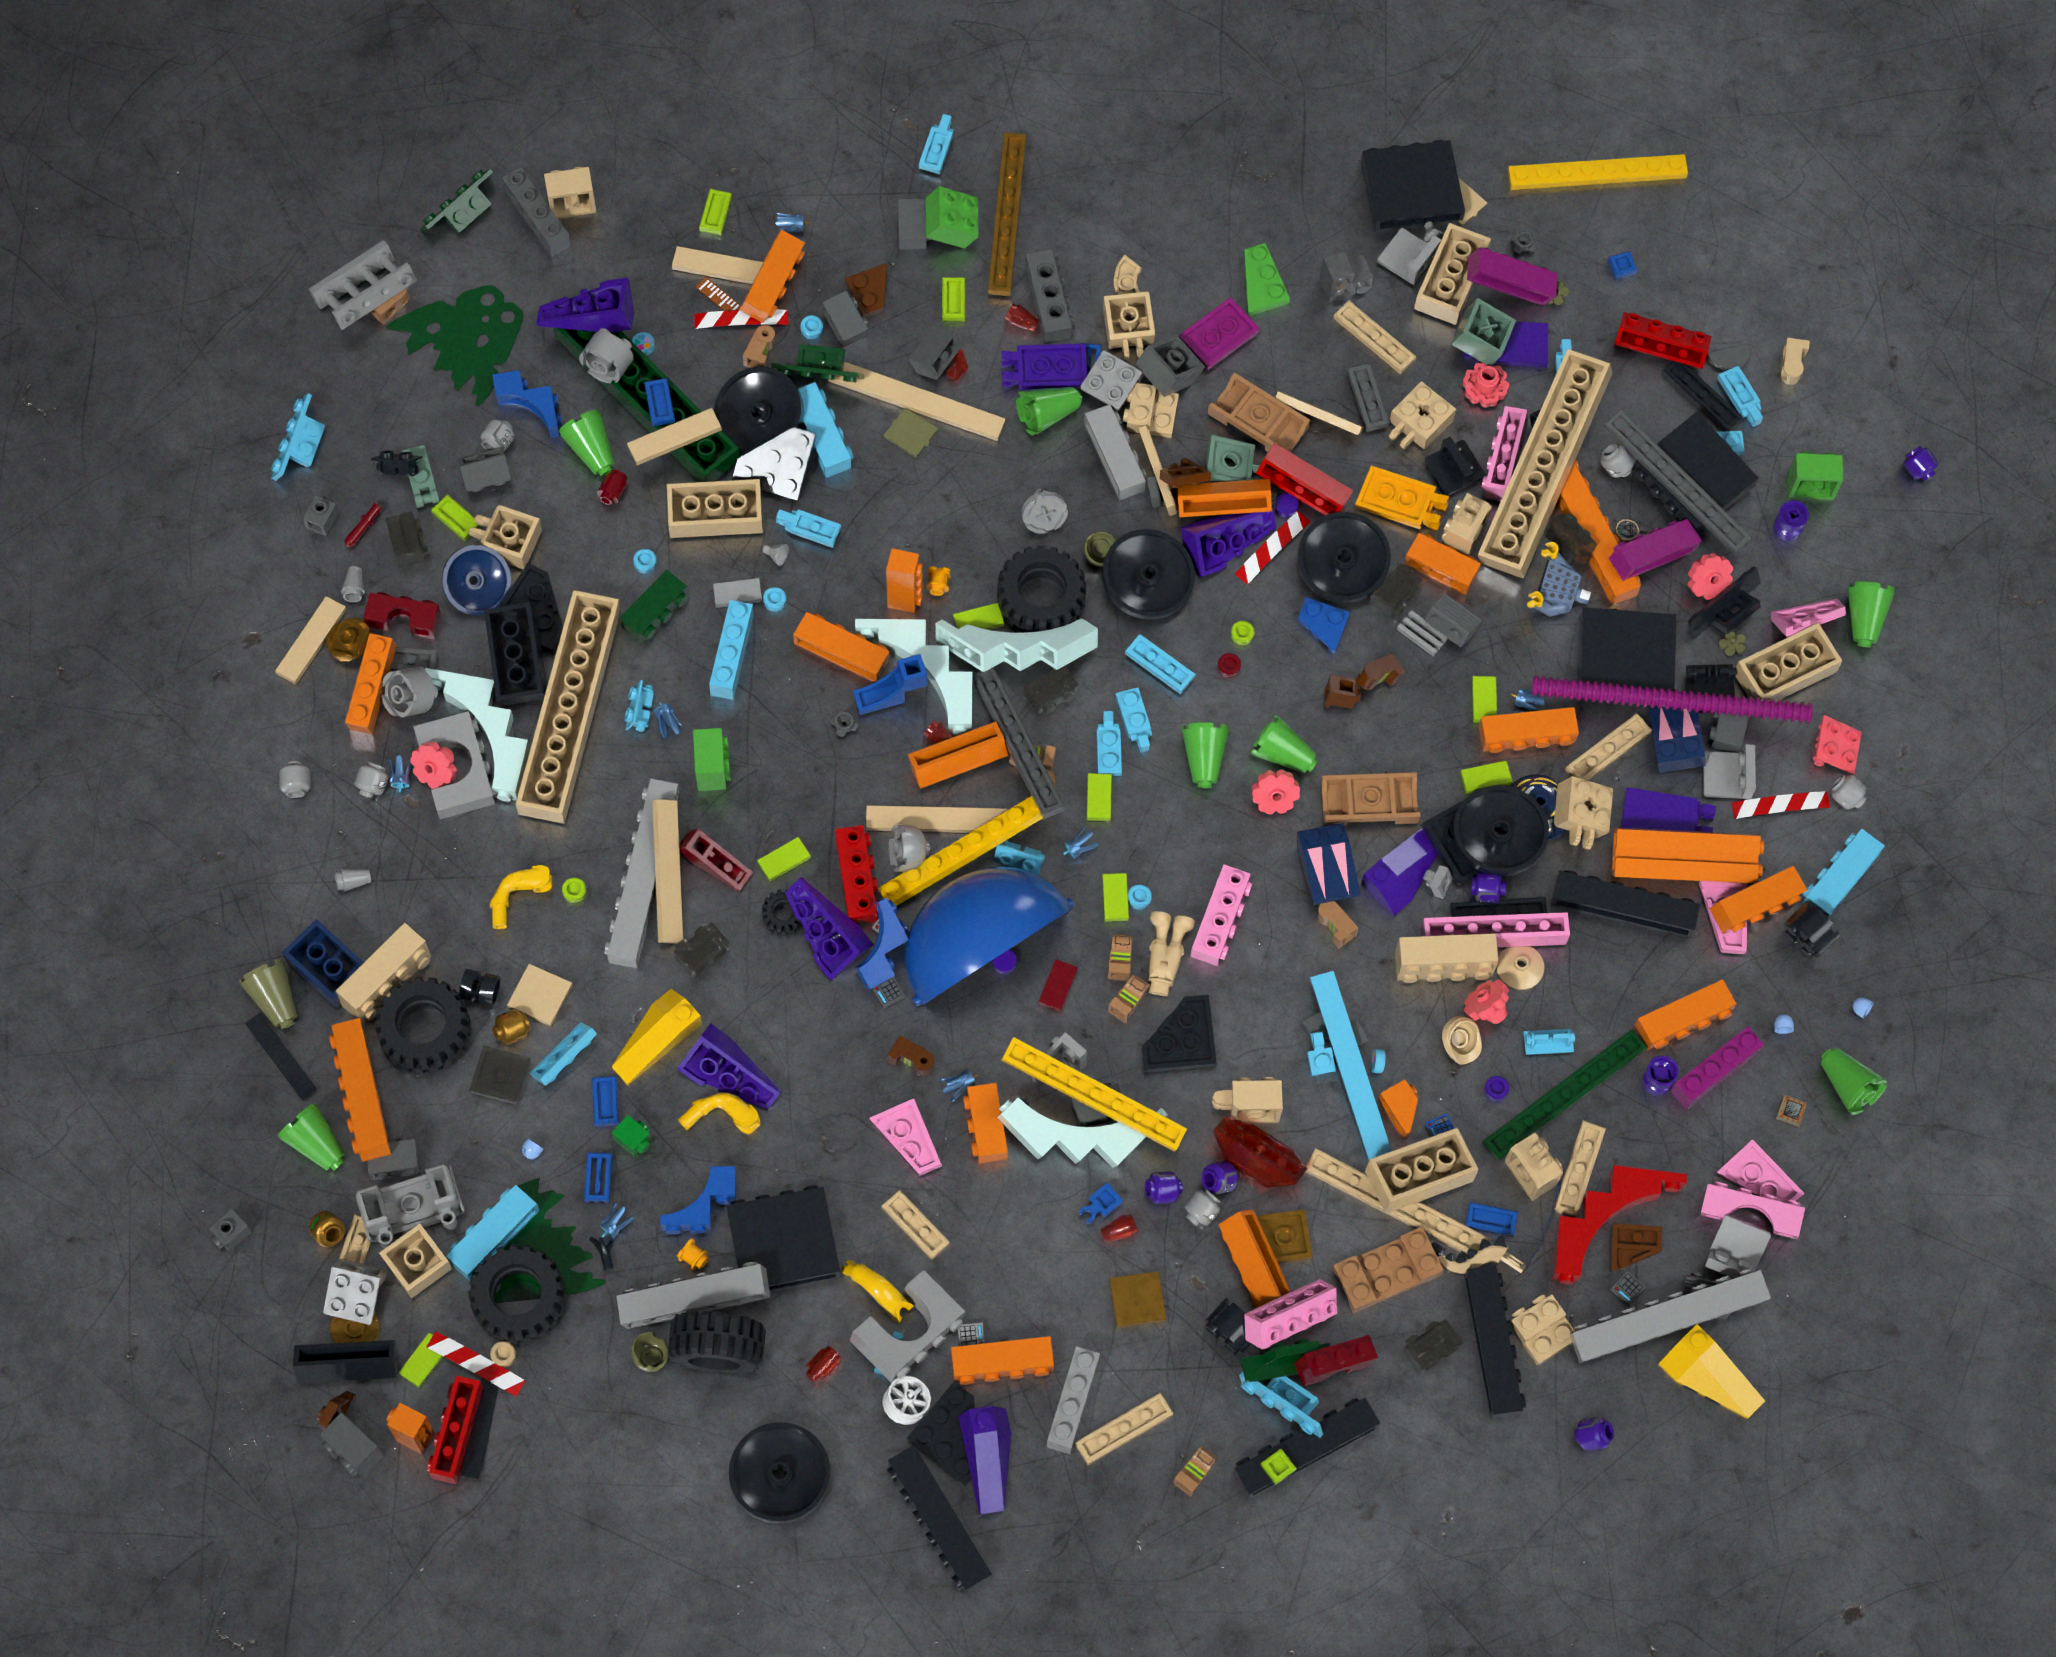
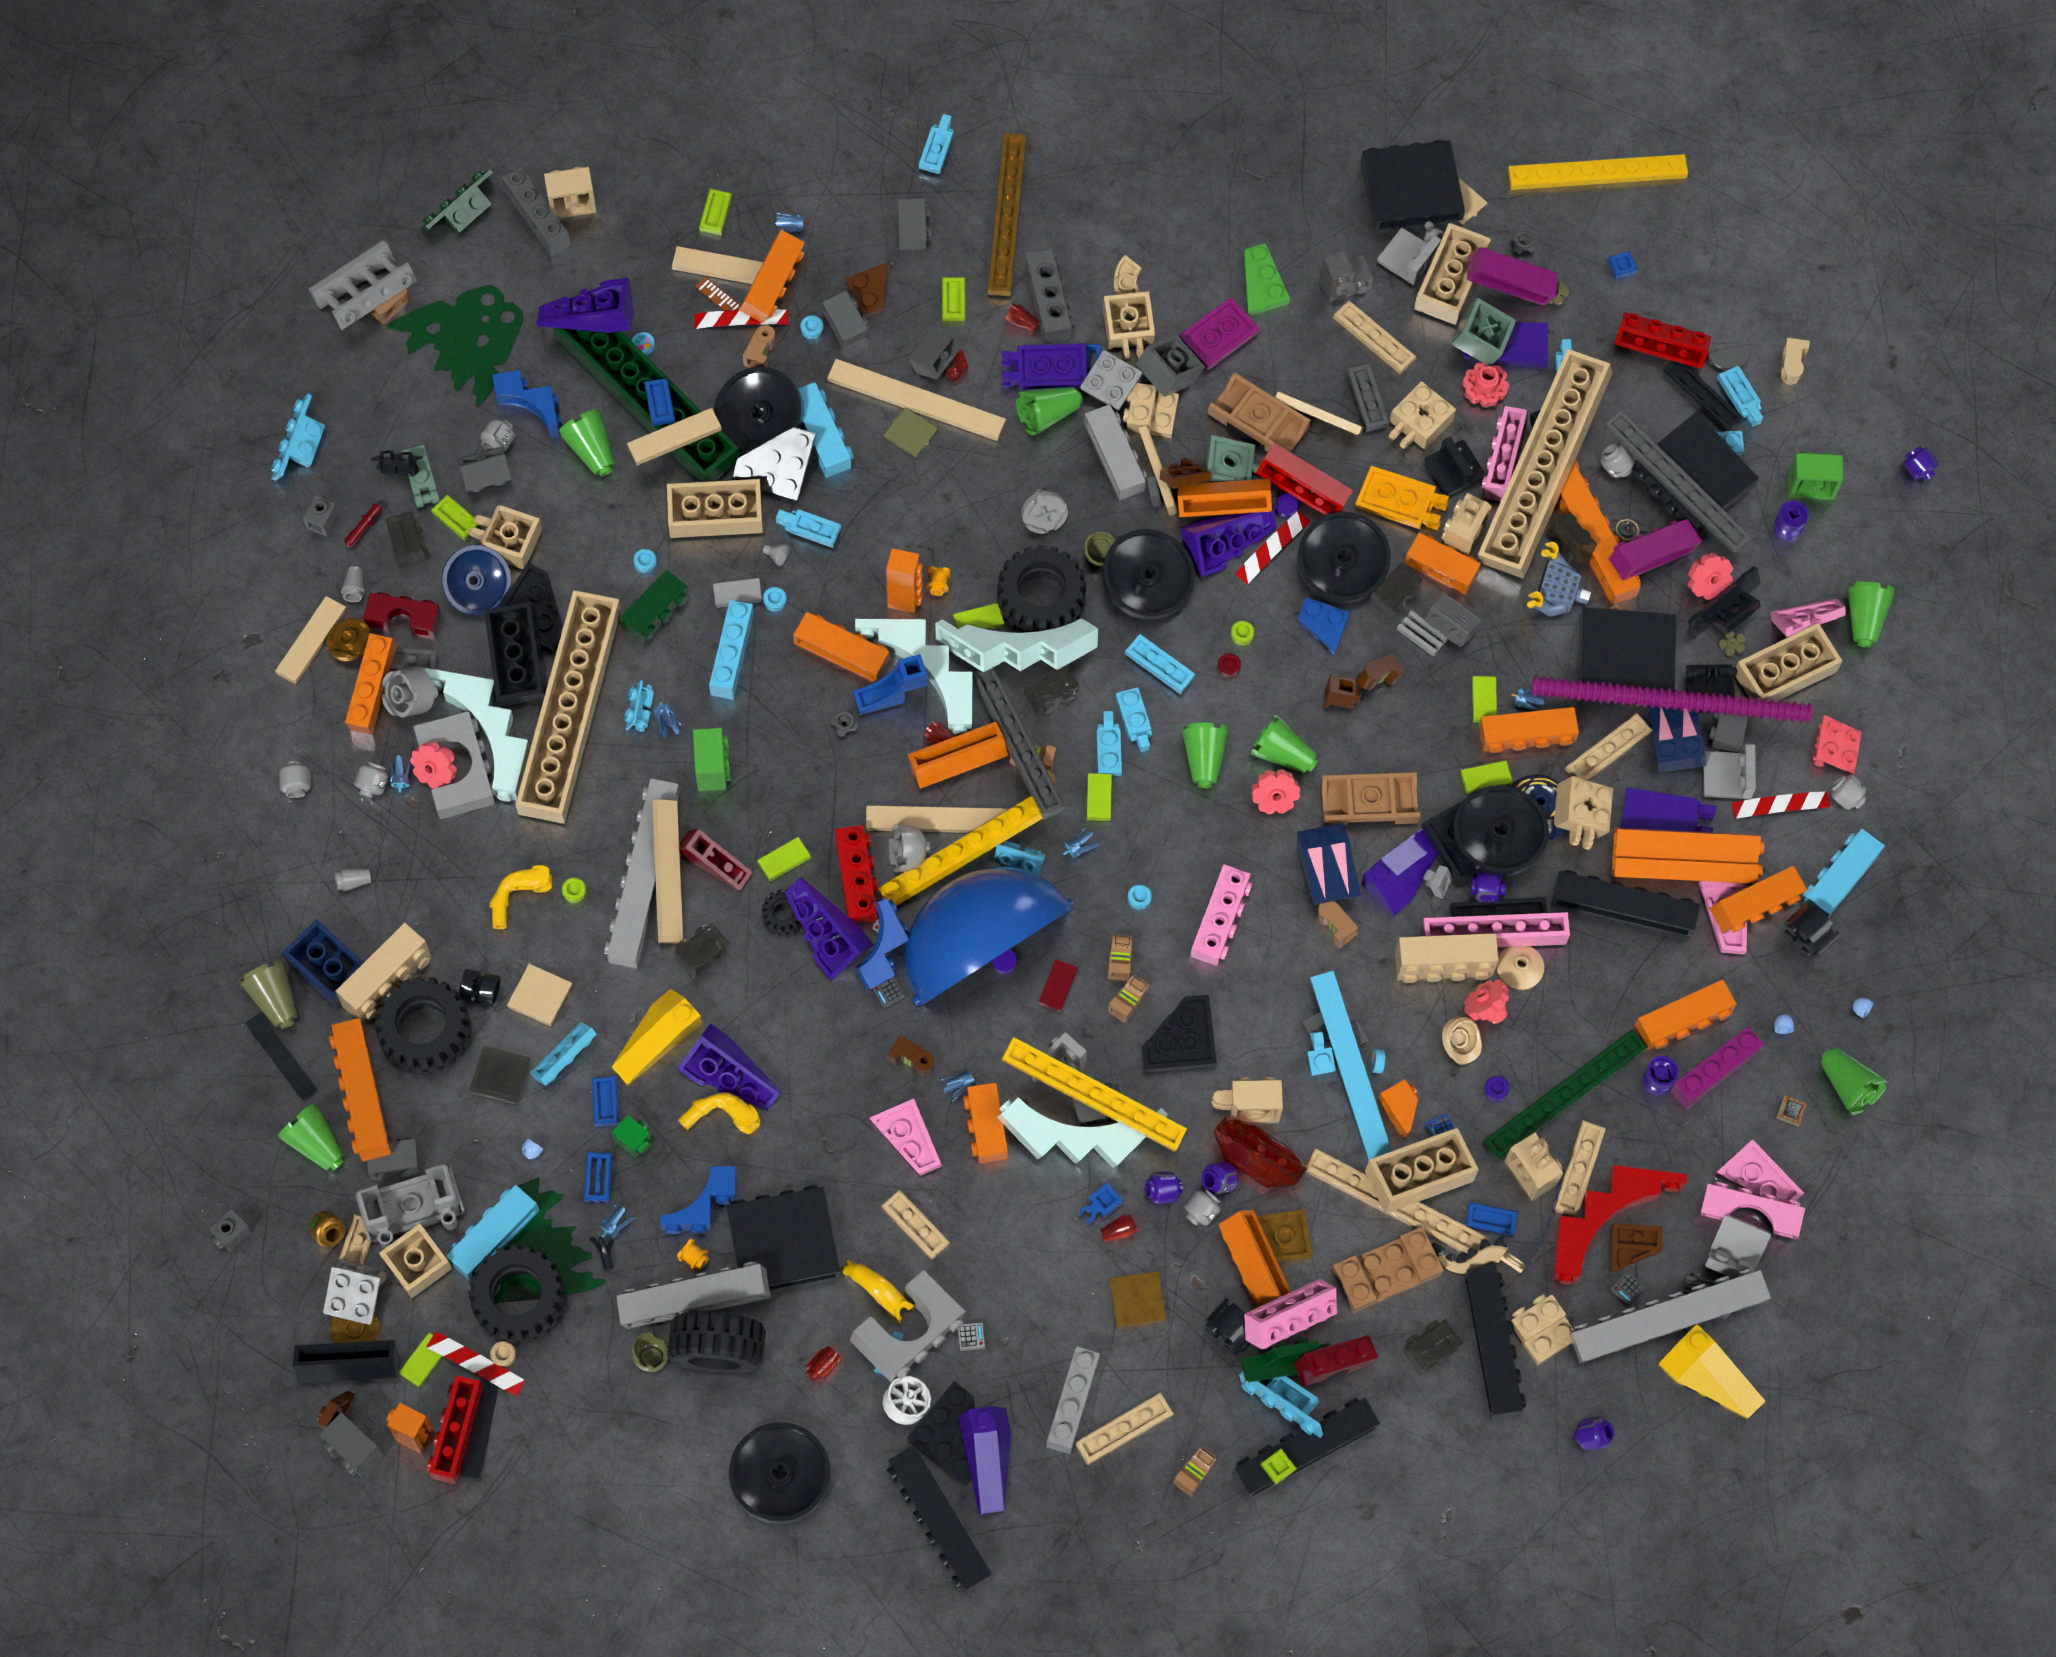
pearl gold head [492,1010,530,1045] -> none
light grey brick [579,328,633,383] -> none
dark red brick [597,469,628,505] -> none
dark green bracket [771,344,865,383] -> none
bright green brick [926,186,978,249] -> none
orange brick [951,1336,1054,1385] -> none
lime tile [1102,873,1129,922] -> none
tan piece [1148,911,1195,996] -> none
medium azure hinge [1523,1029,1575,1055] -> none

